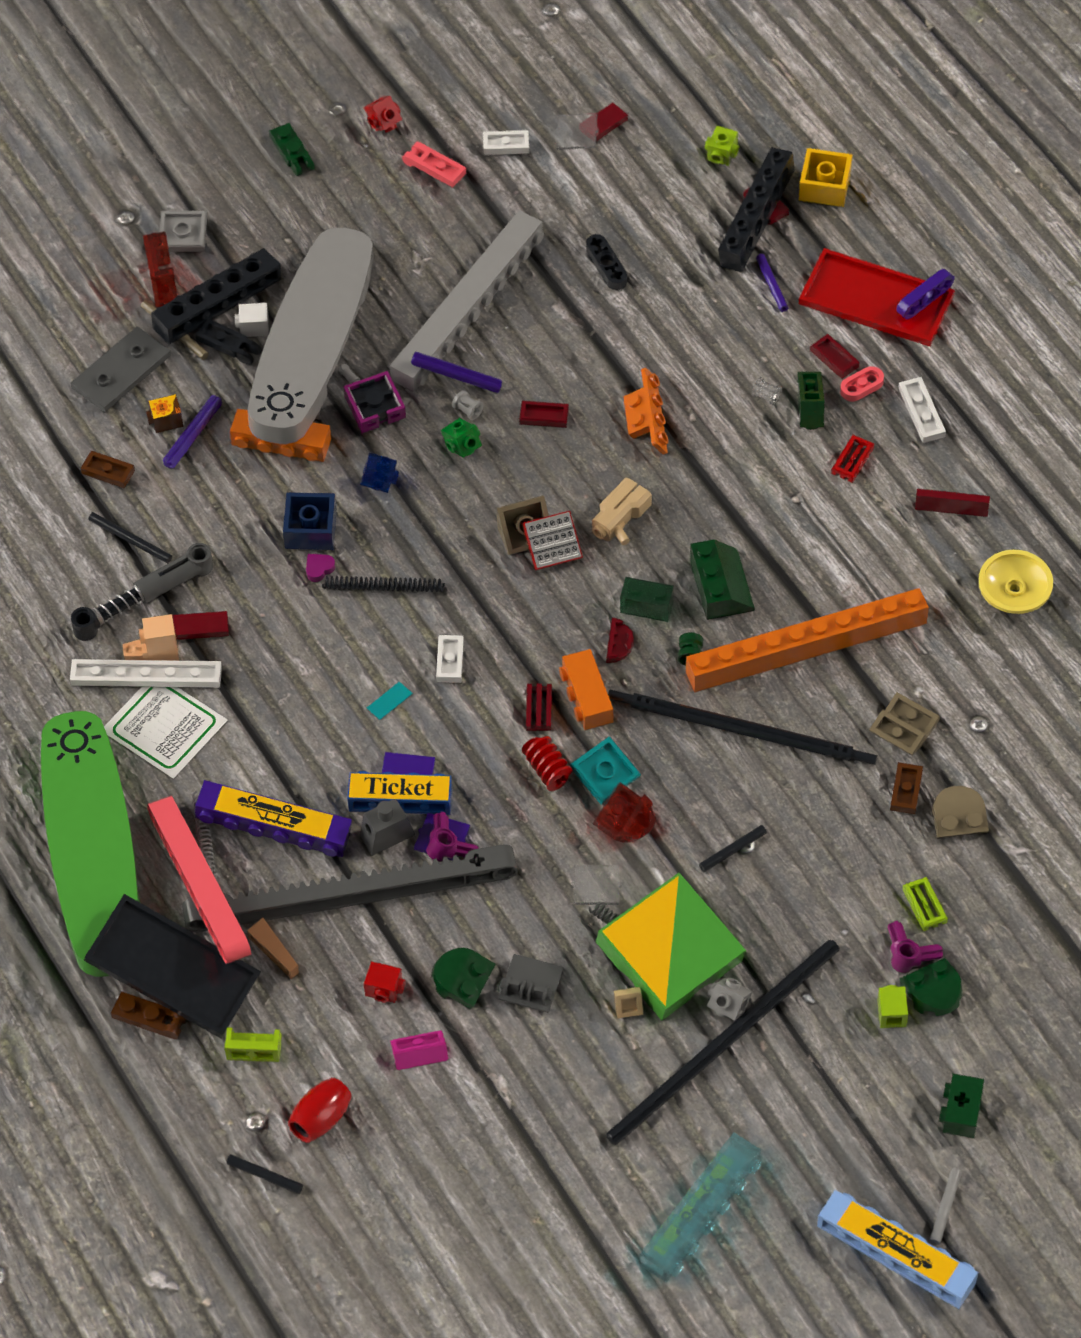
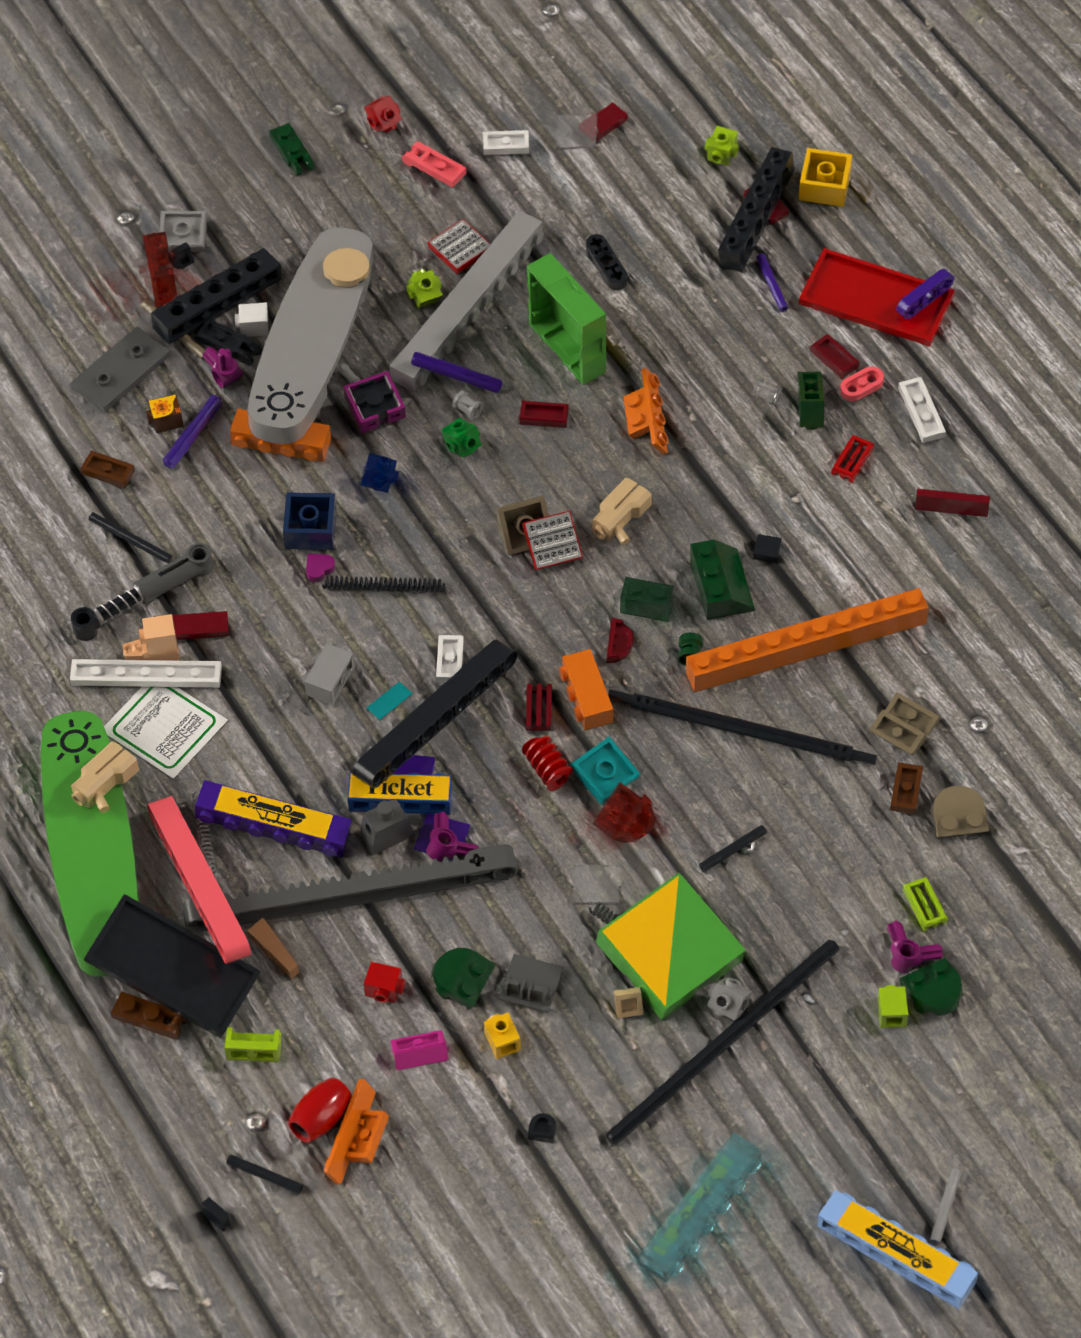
dark green brick [939,1073,985,1138] -> none
light yellow dish [978,550,1053,614] -> none
none -> tan piece [71,741,139,813]
none -> black tile [168,242,195,269]
none -> black tile [201,1197,230,1232]
none -> magenta axle [203,348,243,388]
none -> light grey brick [303,643,355,705]
none -> tan tile [323,248,370,287]
none -> orange bracket [324,1079,389,1184]
none -> black beam [352,639,518,788]
none -> lime brick [406,269,442,308]
none -> tile [427,219,490,274]
none -> yellow brick [484,1012,521,1060]
none -> bright green tile [527,253,606,385]
none -> black tile [527,1113,556,1143]
none -> black tile [753,534,782,563]

